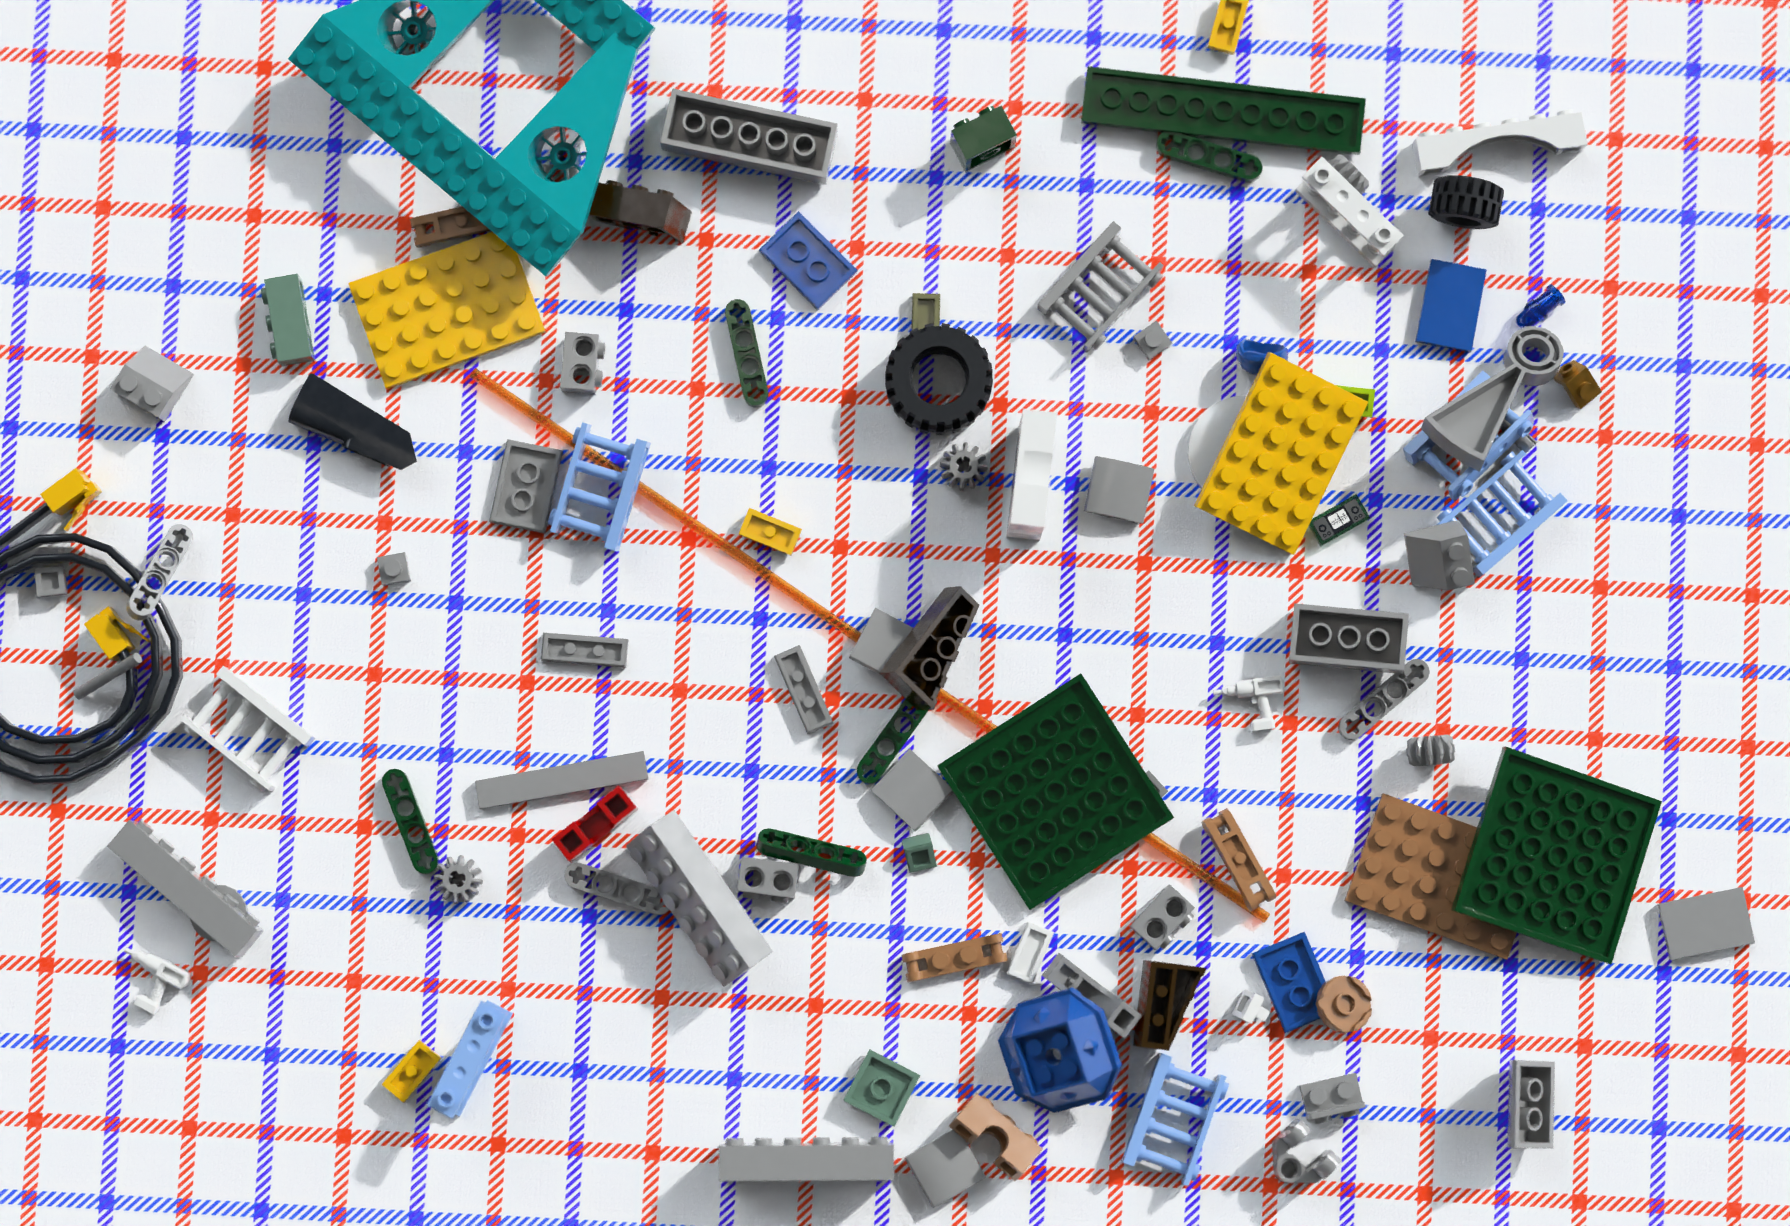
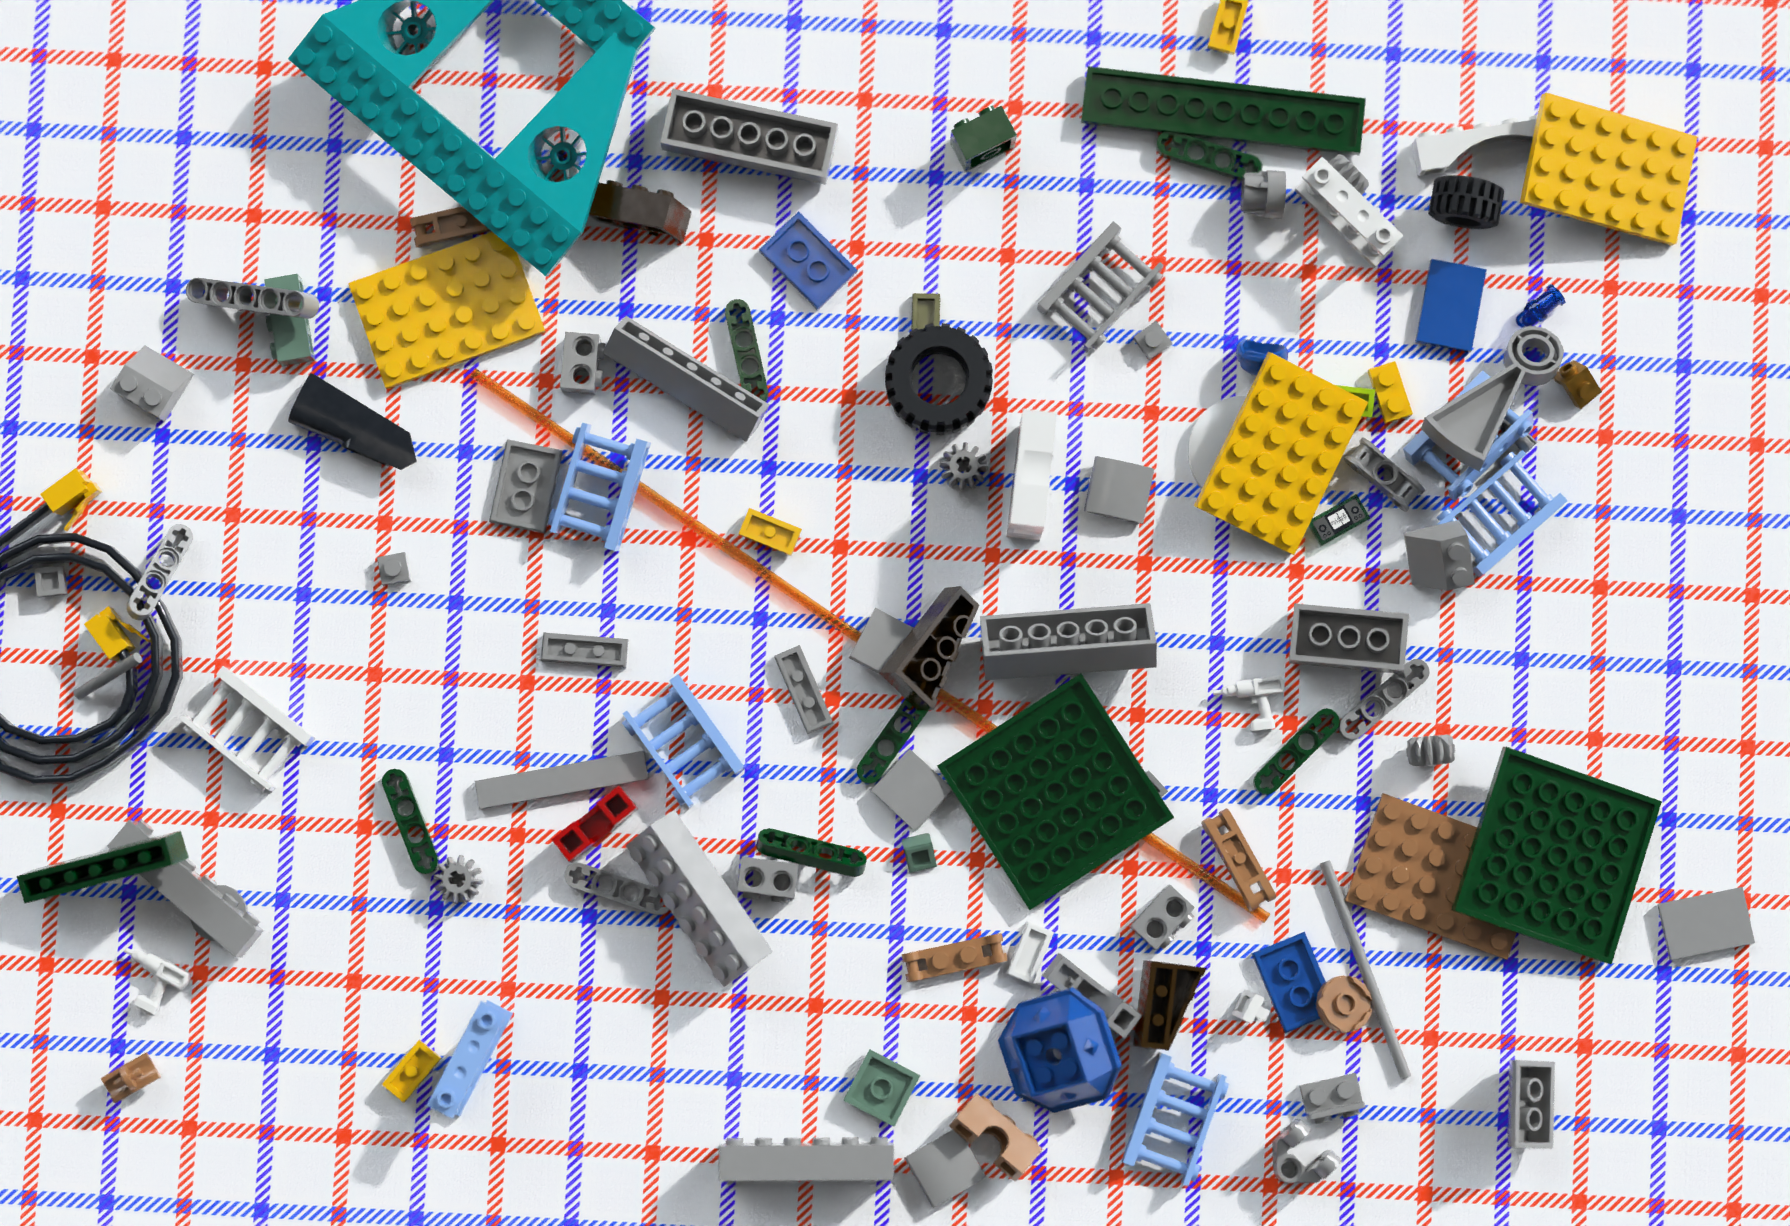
none -> dark green brick [16,830,189,904]
none -> medium nougat hips [100,1052,161,1103]
none -> light grey beam [186,277,319,319]
none -> light grey brick [604,316,770,442]
none -> light blue fence [622,674,745,808]
none -> light grey brick [980,603,1157,680]
none -> light grey piece [1241,170,1286,219]
none -> dark green beam [1253,708,1340,795]
none -> light grey piece [1320,860,1412,1079]
none -> light grey piece [1344,438,1425,512]
none -> yellow plate [1367,361,1413,424]
none -> yellow plate [1520,92,1698,246]

